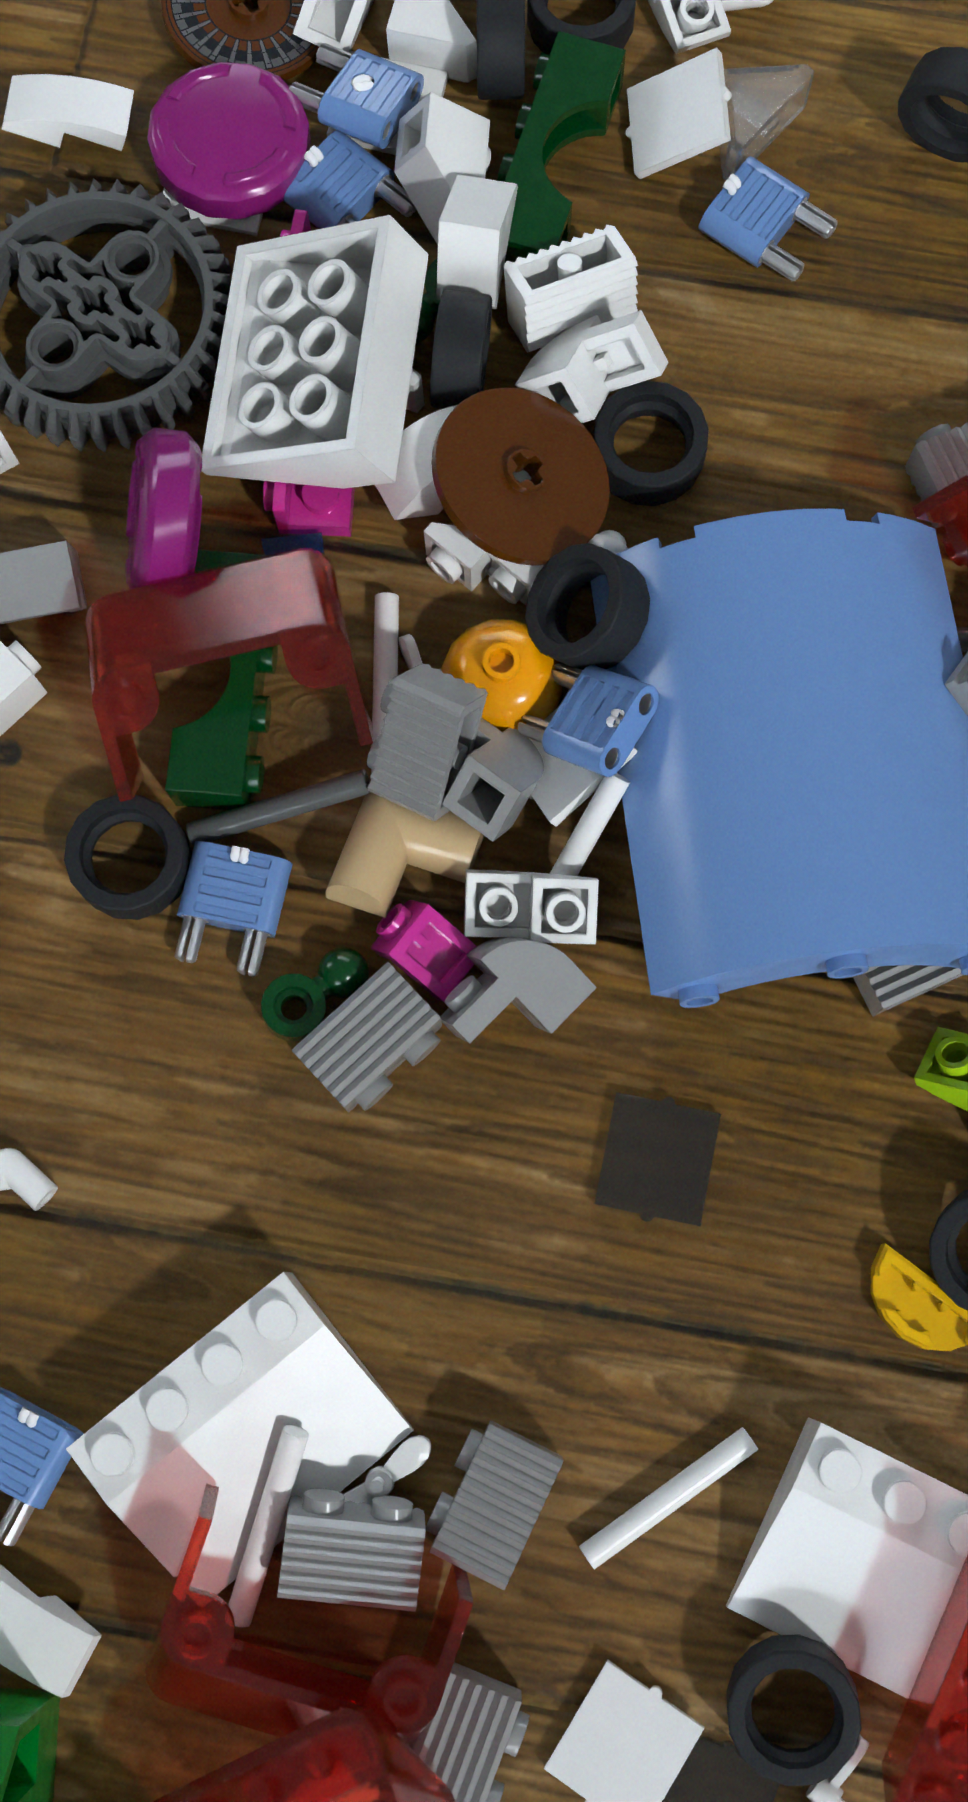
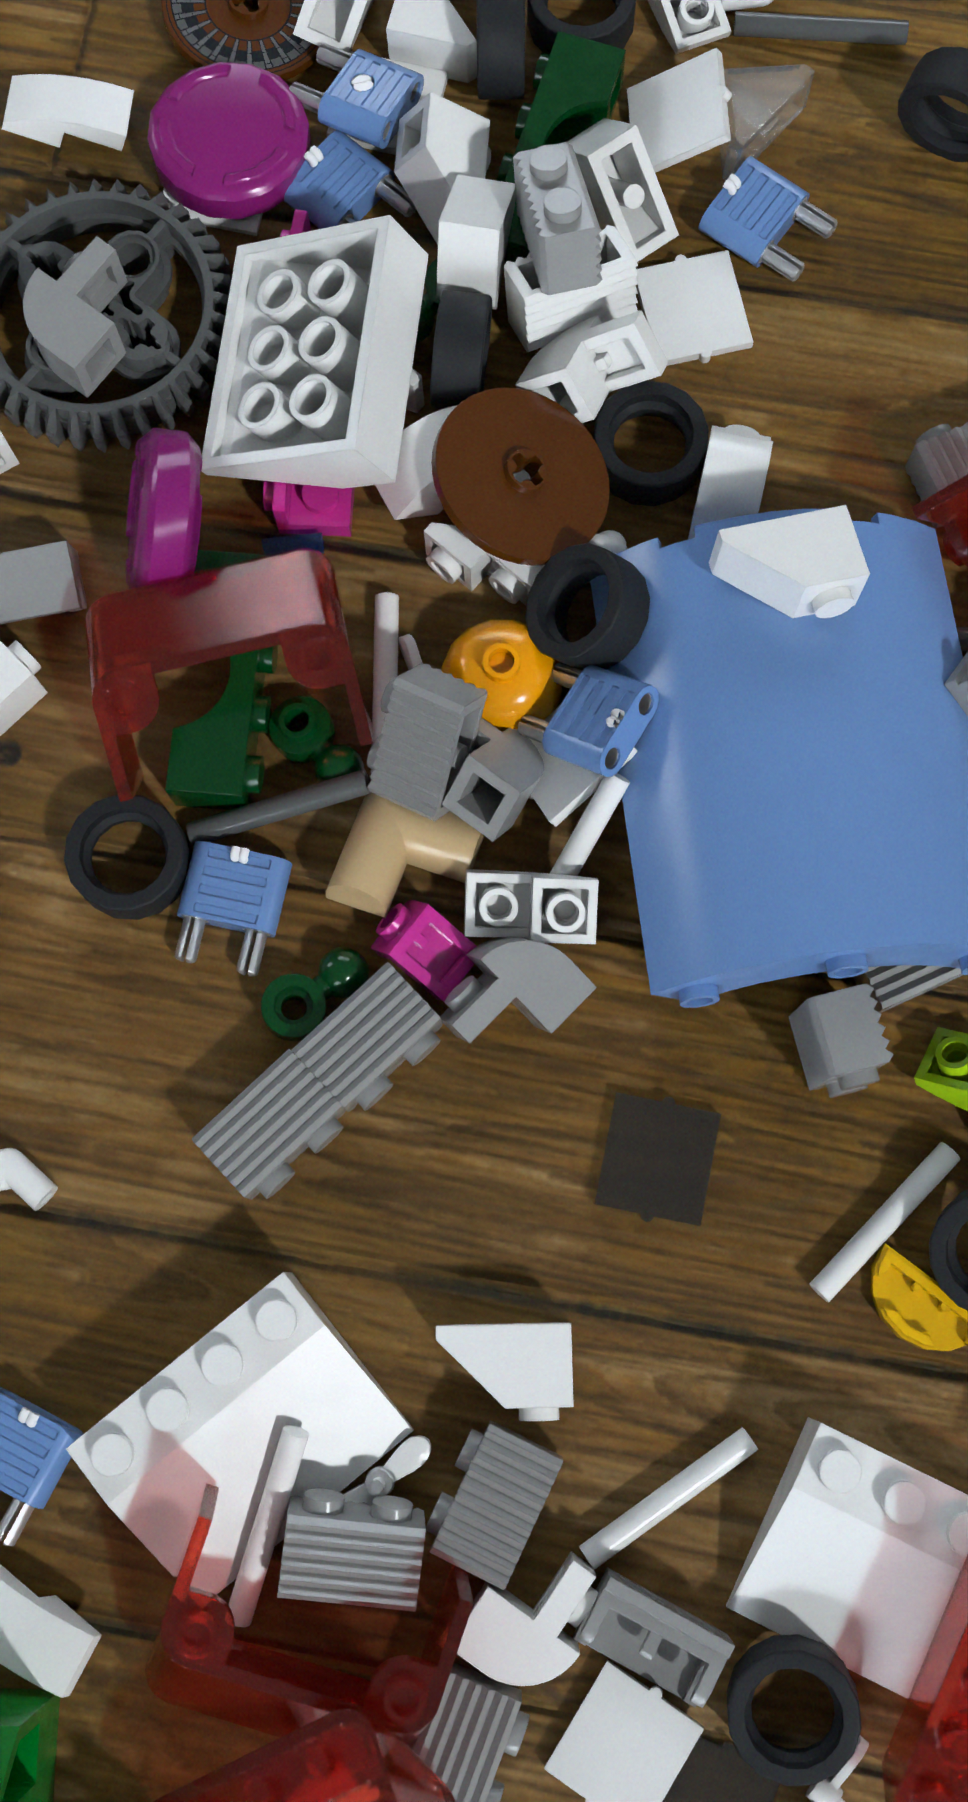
none -> light grey brick [23,236,128,398]
none -> light grey brick [192,1049,347,1200]
none -> dark green plate [269,696,364,783]
none -> white slope [436,1322,574,1421]
none -> white brick [448,1551,598,1686]
none -> light grey brick [513,142,603,295]
none -> white slope [567,118,679,262]
none -> light grey hinge [573,1567,735,1708]
none -> white piece [636,250,753,366]
none -> white brick [688,425,773,539]
none -> white slope [709,505,870,618]
none -> dark grey bar [733,11,909,45]
none -> light grey brick [788,983,893,1098]
none -> white bar [809,1142,961,1303]

